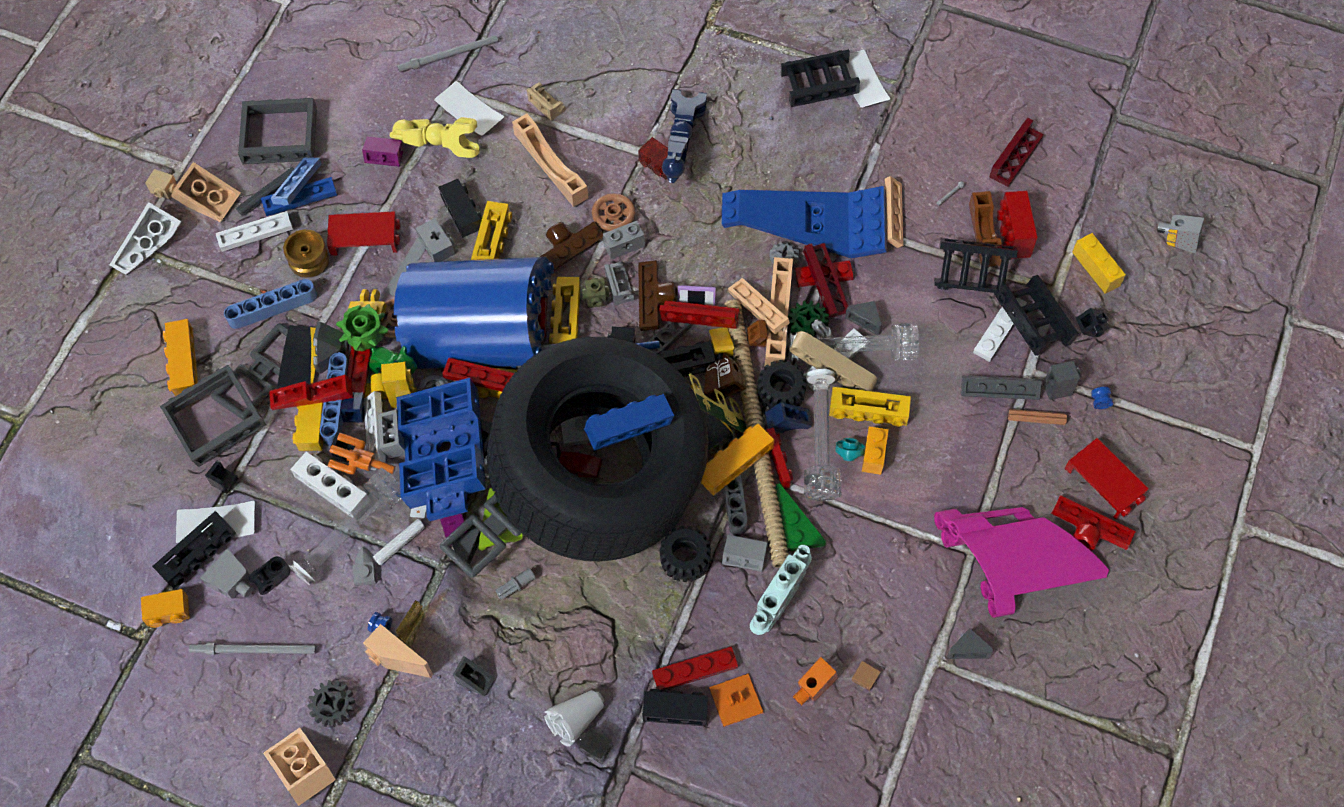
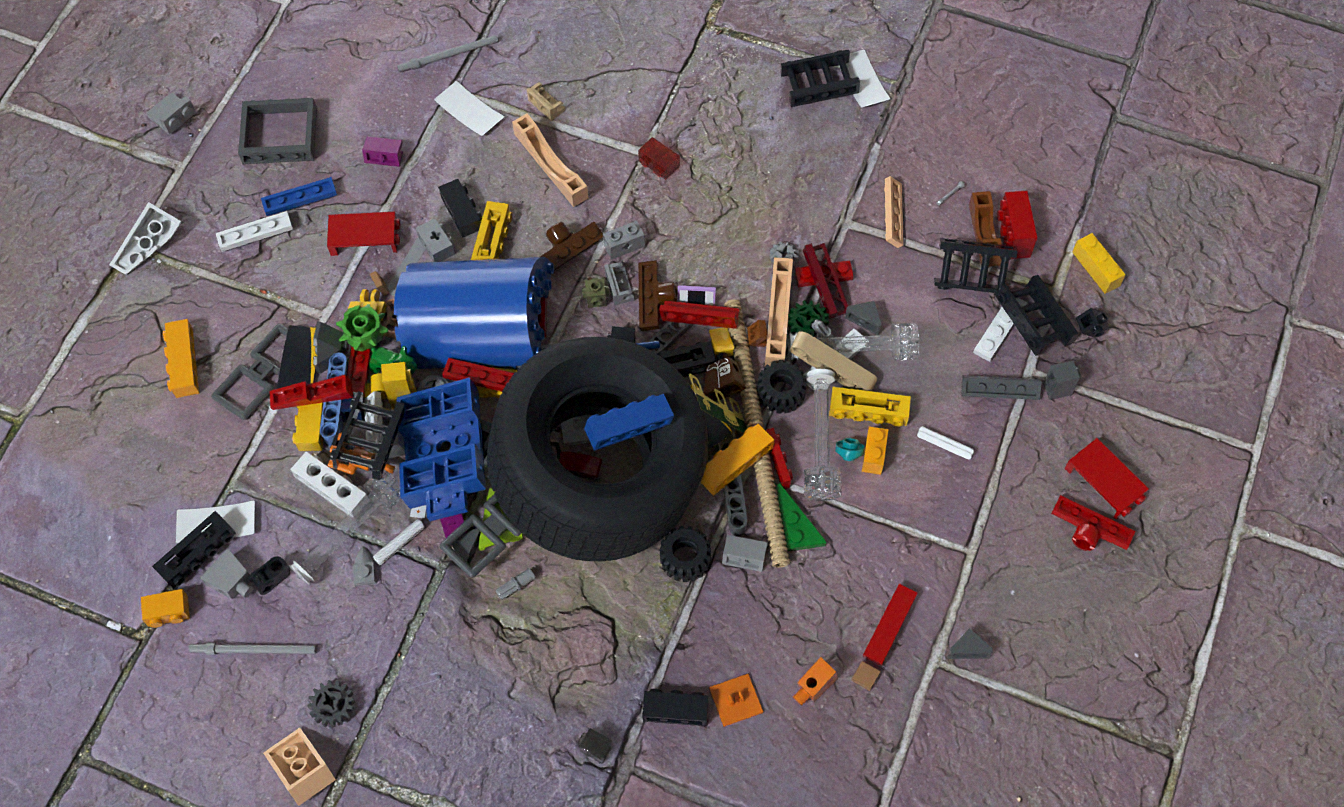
tan brick [145,169,177,200] -> none
dark grey window [160,365,266,467] -> none
light nougat slope [171,162,241,222] -> none
black panel [205,460,239,494] -> none
medium blue beam [224,279,317,329] -> none
dark grey axle [236,167,294,216] -> none
medium blue plate [271,157,322,206] -> none
pearl gold wheel [283,229,330,278] -> none
light nougat slope [363,624,433,678] -> none
blue wheel [368,612,392,633] -> none
light yellow piece [390,117,480,158] -> none
clear yellow piece [396,600,424,643] -> none
dark grey slope [453,656,495,696] -> none
white cone [544,690,604,746] -> none
yellow brick [549,277,581,344] -> none
nougat plate [592,193,635,231] -> none
red plate [652,646,738,691] -> none
dark blue piece [662,89,707,183] -> none
blue wing [722,186,887,258] -> none
light nougat plate [728,278,790,334] -> none
light aqua piece [750,545,812,635] -> none
dark blue arch [765,402,813,433] -> none
dark pink panel [934,507,1109,618] -> none
dark red fence [989,117,1044,187] -> none
nougat axle [1008,409,1067,425] -> none
blue wheel [1091,387,1113,409] -> none
light grey torso [1157,215,1204,253] -> none
none -> light grey bracket [147,93,196,135]
none -> black fence [330,391,405,480]
none -> medium nougat tile [370,271,390,296]
none -> red slope [863,584,918,666]
none -> white axle [917,426,974,459]

